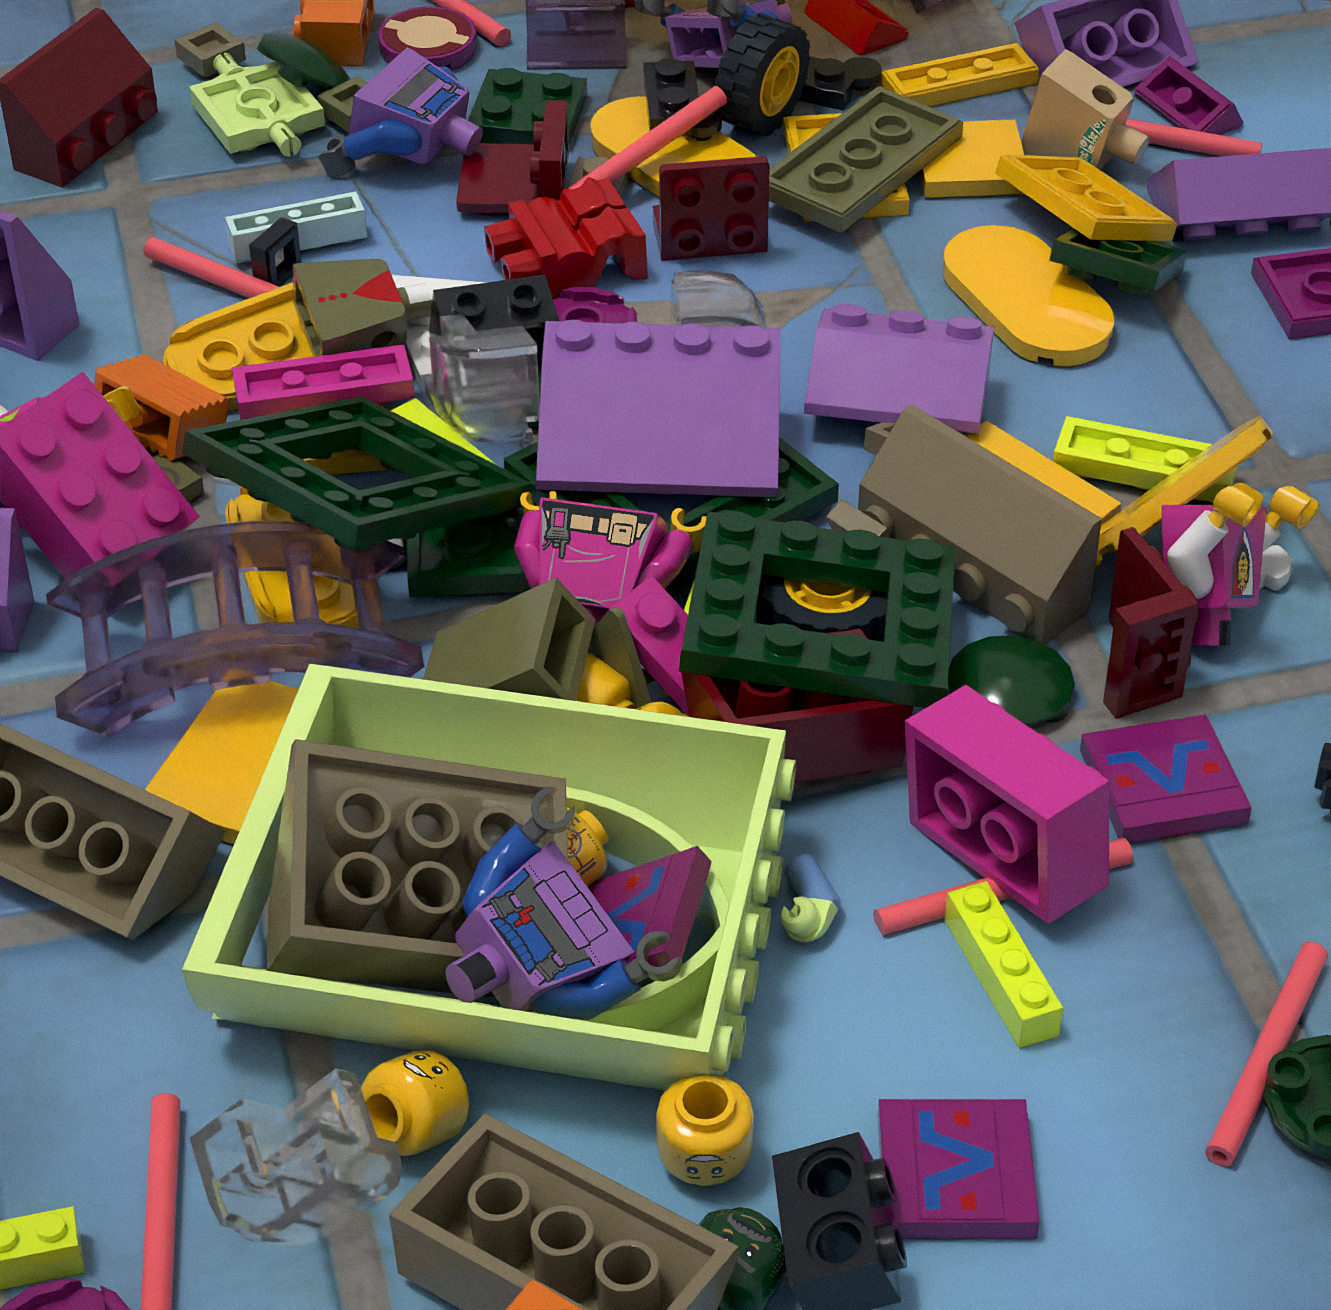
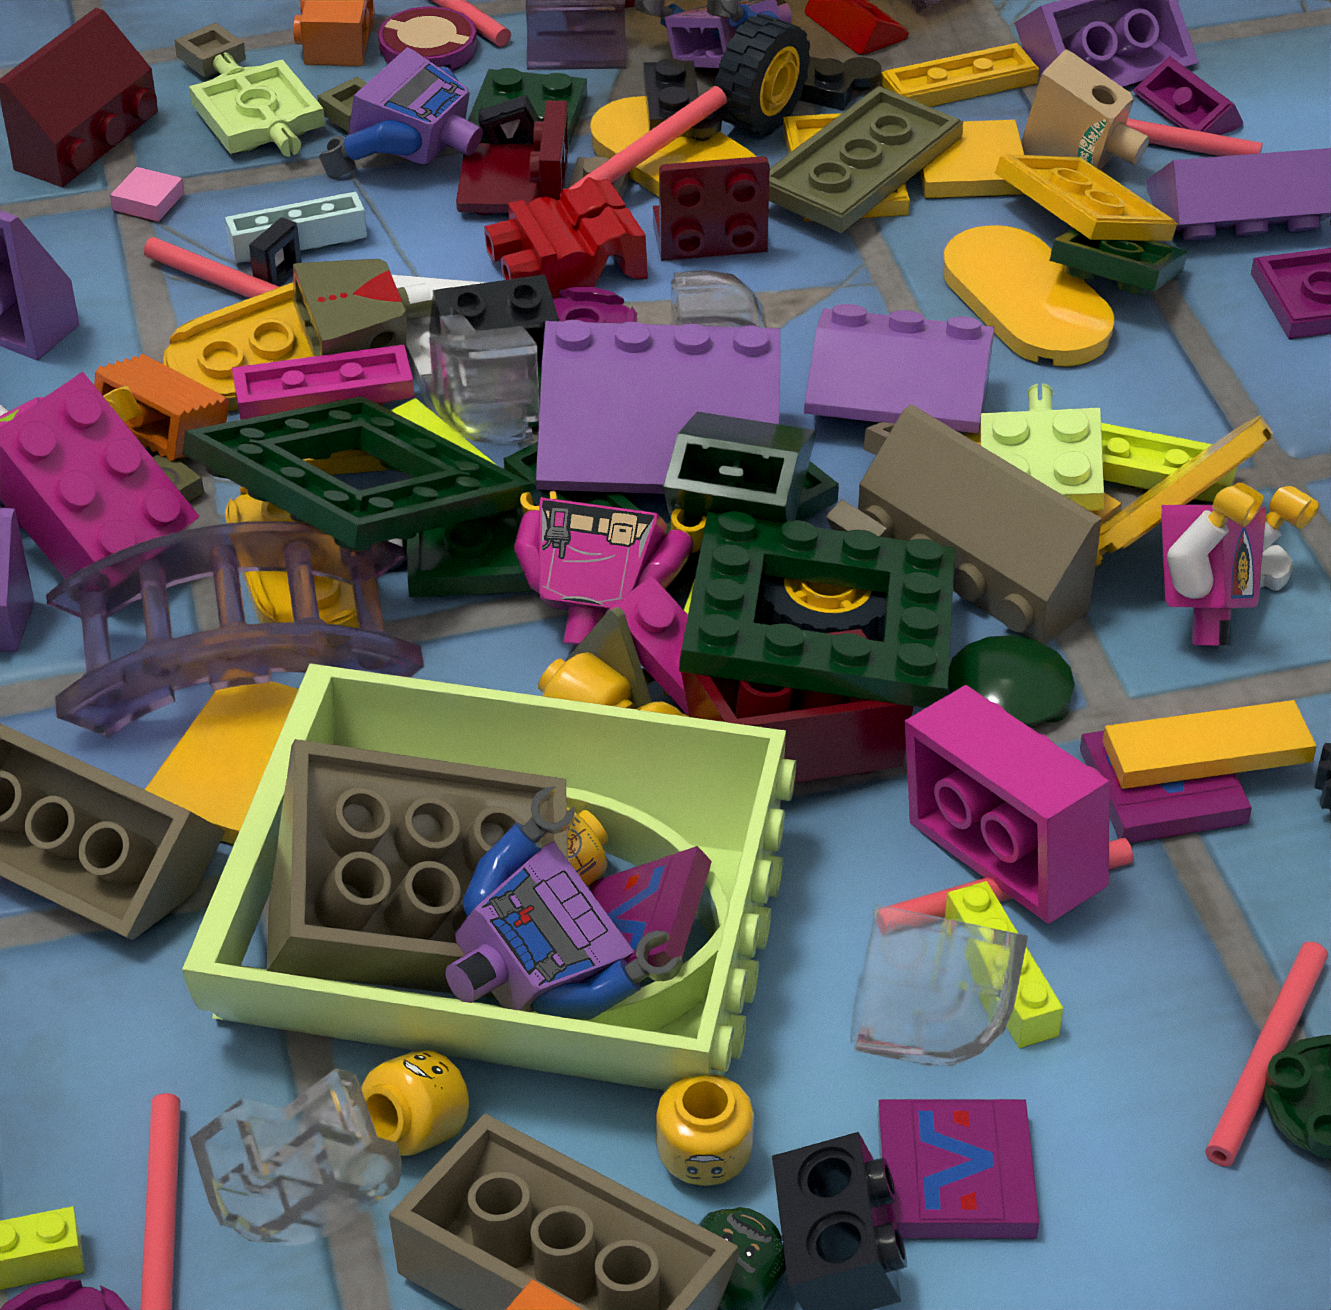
dark green dish [257,32,350,92] -> none
olive brick [423,577,595,701] -> none
arm [781,854,841,943] -> none
dark red bracket [1103,527,1199,719] -> none
none -> bright pink tile [110,167,185,222]
none -> black tile [478,95,541,145]
none -> dark green slope [663,411,816,526]
none -> clear brick [850,904,1028,1066]
none -> yellowish green plate [981,384,1104,510]
none -> yellow tile [1103,700,1317,789]

